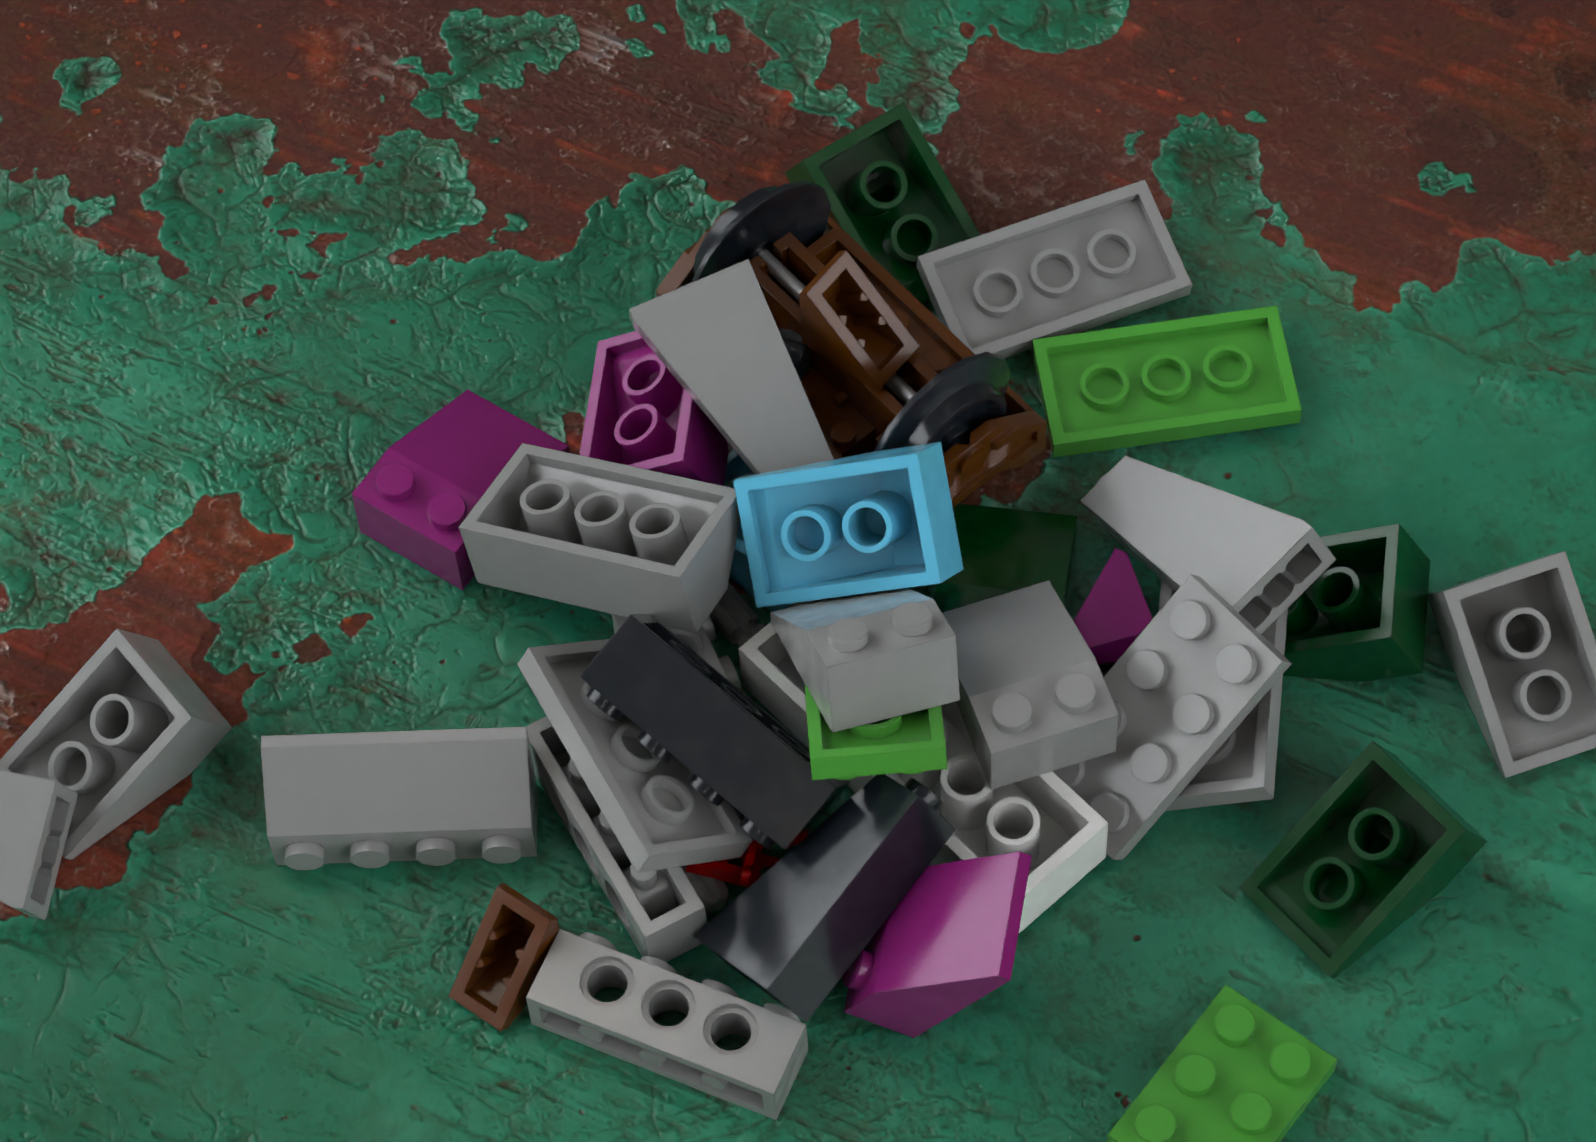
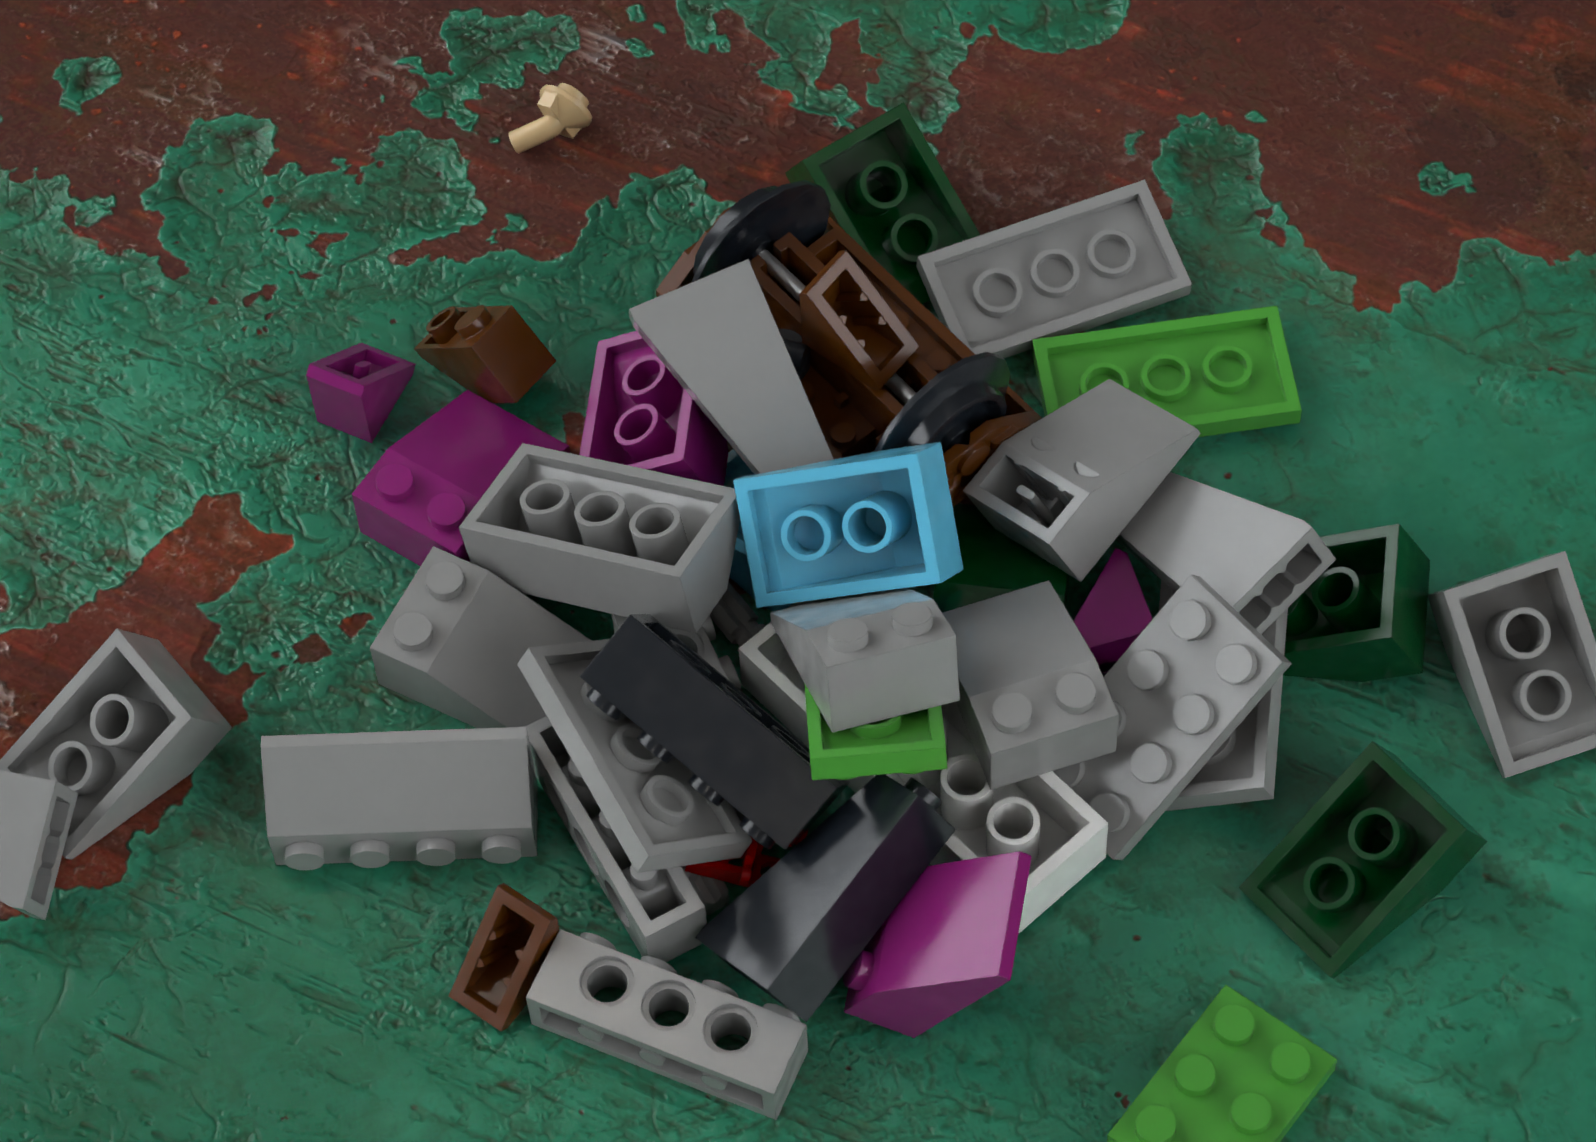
none -> magenta slope [306,343,416,443]
none -> light grey slope [370,546,592,728]
none -> reddish brown slope [414,305,556,403]
none -> tan plate [509,83,592,154]
none -> light grey slope [963,379,1201,582]

